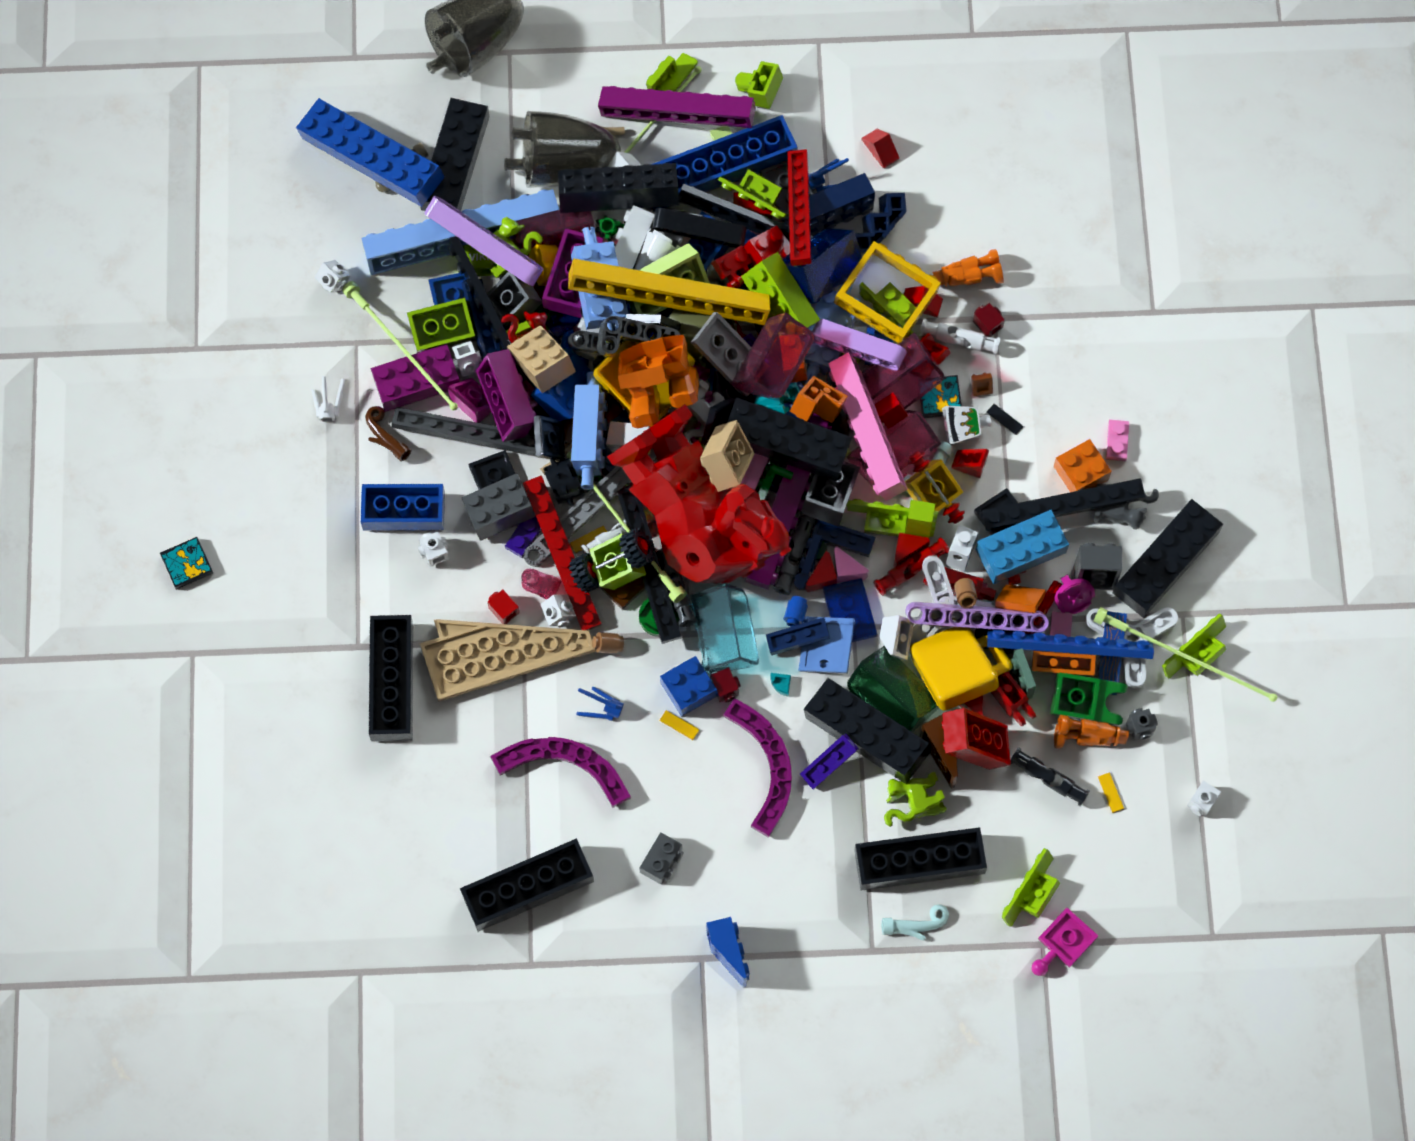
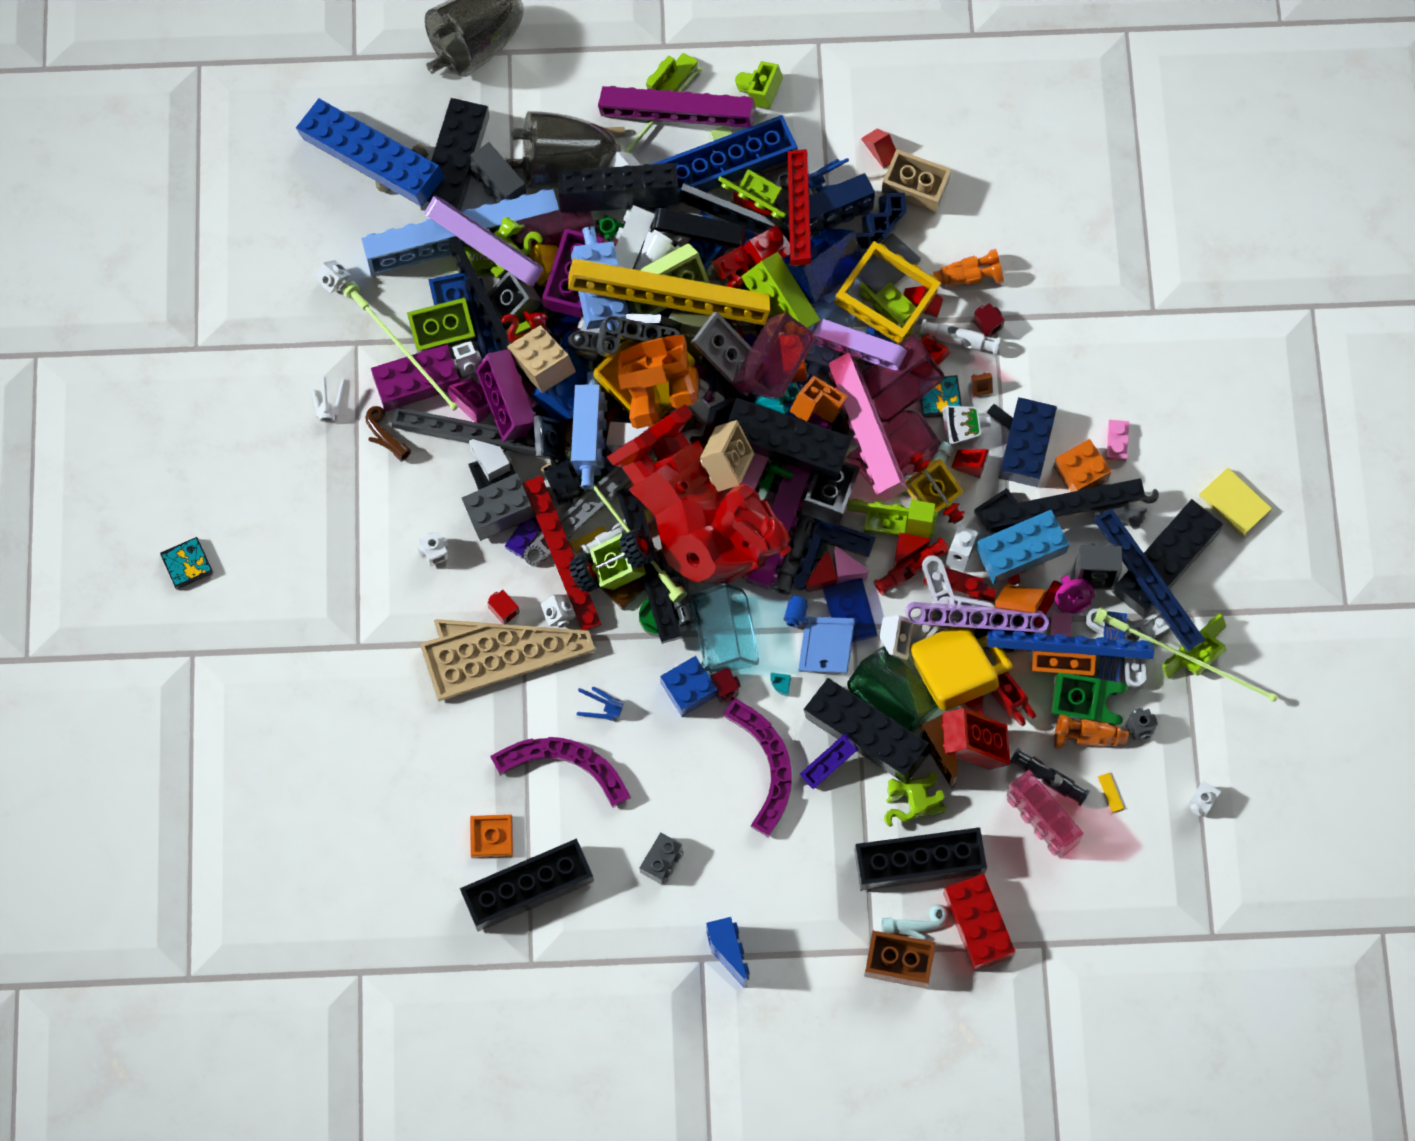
blue brick [360,484,445,531] -> none
black brick [369,615,413,741] -> none
clear pink piece [521,568,562,600] -> none
medium nougat brick [592,632,624,654] -> none
yellow window [659,710,699,740] -> none
dark blue plate [766,617,830,656] -> none
red brick [874,392,909,429] -> none
medium nougat brick [954,578,977,608] -> none
lime bracket [1002,848,1060,927] -> none
sand green plate [1010,649,1036,699] -> none
dark pink plate [1032,908,1098,976] -> none
none -> white slope [469,439,512,481]
none -> dark grey brick [470,142,526,203]
none -> orange tile [470,814,513,858]
none -> dark grey tile [851,233,921,294]
none -> dark orange brick [864,930,936,989]
none -> tan brick [881,149,951,212]
none -> red brick [943,874,1016,971]
none -> dark blue brick [999,397,1057,488]
none -> clear pink brick [1006,770,1084,859]
none -> dark blue plate [1094,508,1205,653]
none -> light yellow tile [1199,468,1272,537]

